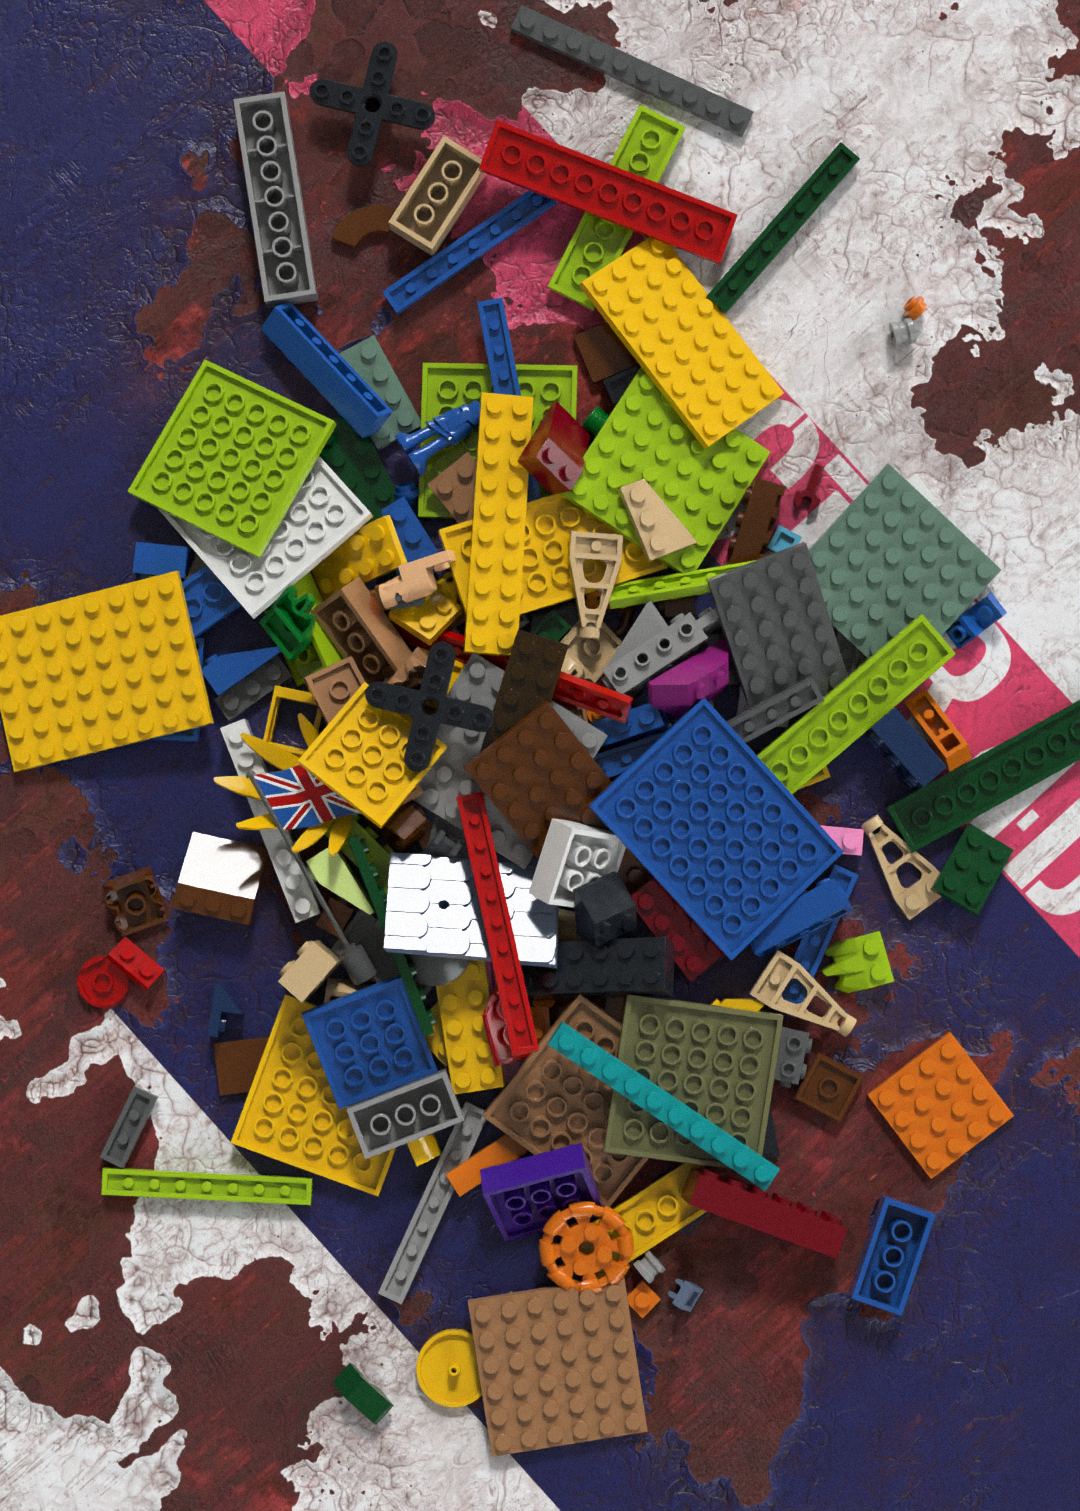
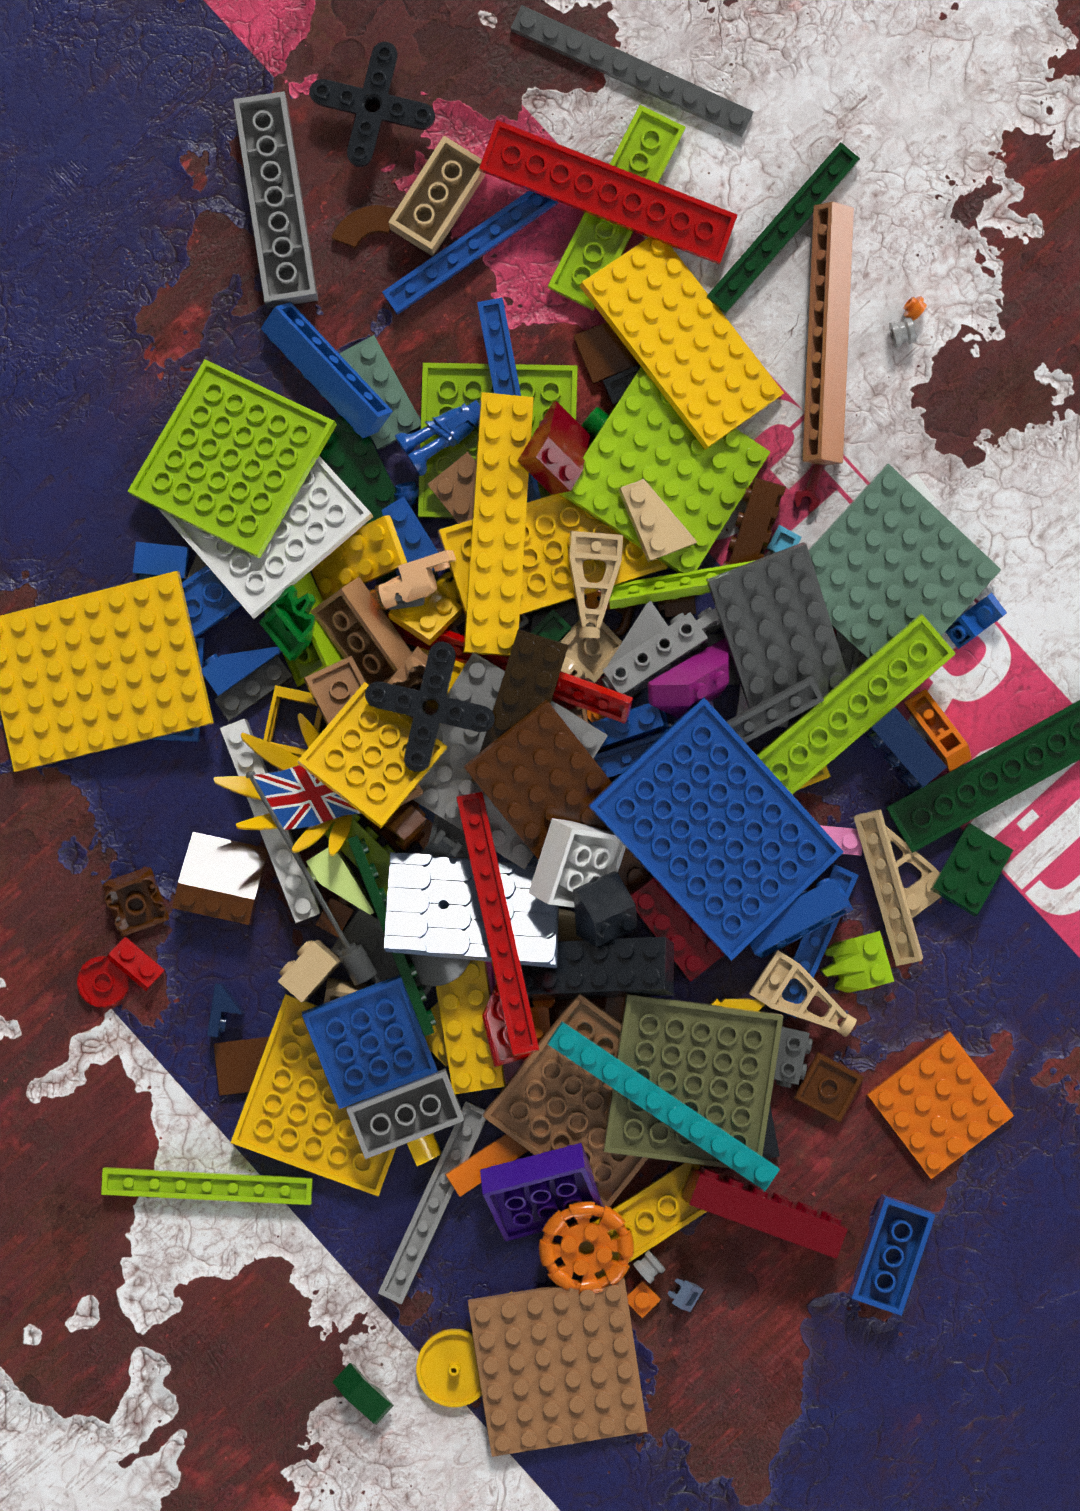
dark grey plate [100,1085,159,1168] -> none
none -> nougat brick [803,201,854,466]
none -> tan plate [854,809,923,966]

